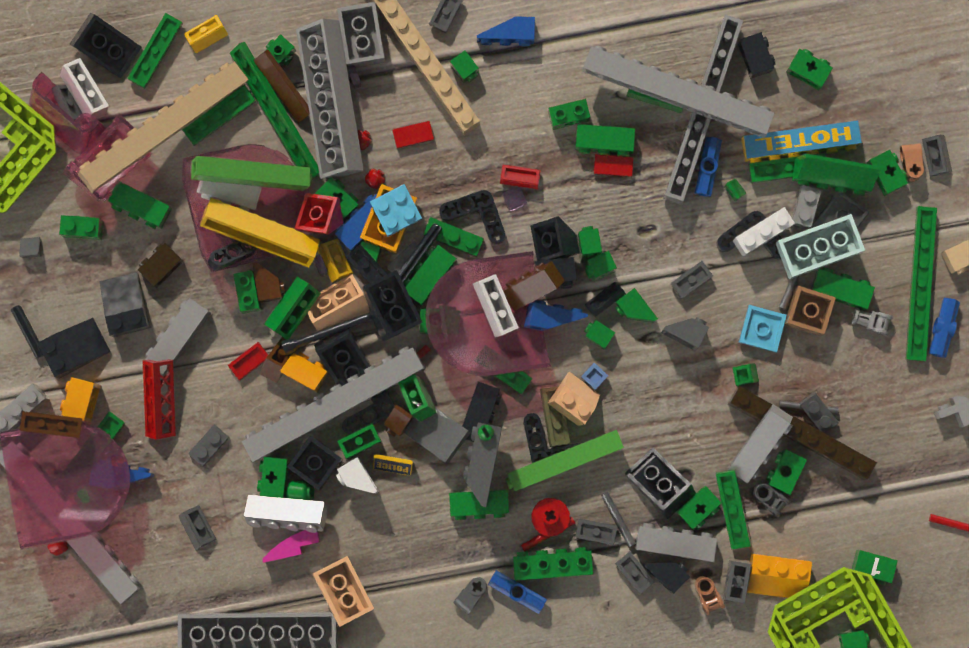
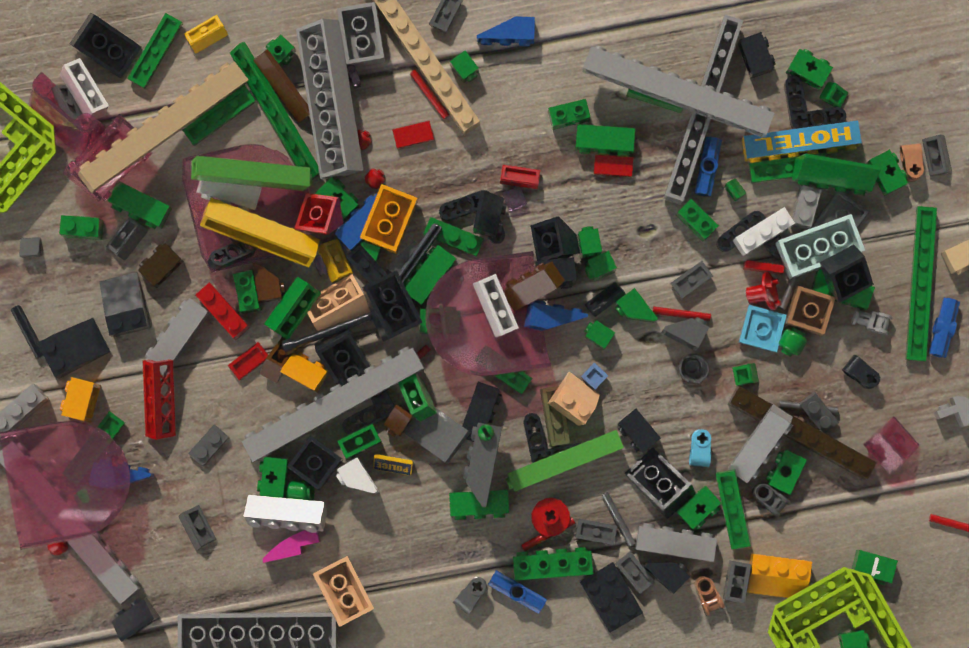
reddish brown plate [20,411,82,438] -> none
medium azure plate [370,184,422,237] -> none
none -> dark grey slope [106,217,148,260]
none -> black slope [111,597,160,642]
none -> red brick [195,282,250,340]
none -> red bar [410,69,449,119]
none -> black slope [473,190,507,238]
none -> black plate [580,562,643,633]
none -> black brick [617,408,661,453]
none -> red bar [652,306,711,321]
none -> green brick [676,199,719,242]
none -> dark grey hair [679,354,710,383]
none -> medium azure piece [689,429,711,467]
none -> red tile [743,260,785,275]
none -> red piece [746,272,782,310]
none -> green head [779,327,807,357]
none -> black beam [784,75,846,129]
none -> green slope [819,82,849,108]
none -> black brick [820,244,874,303]
none -> black piece [842,355,880,389]
none -> clear pink slope [863,416,920,474]

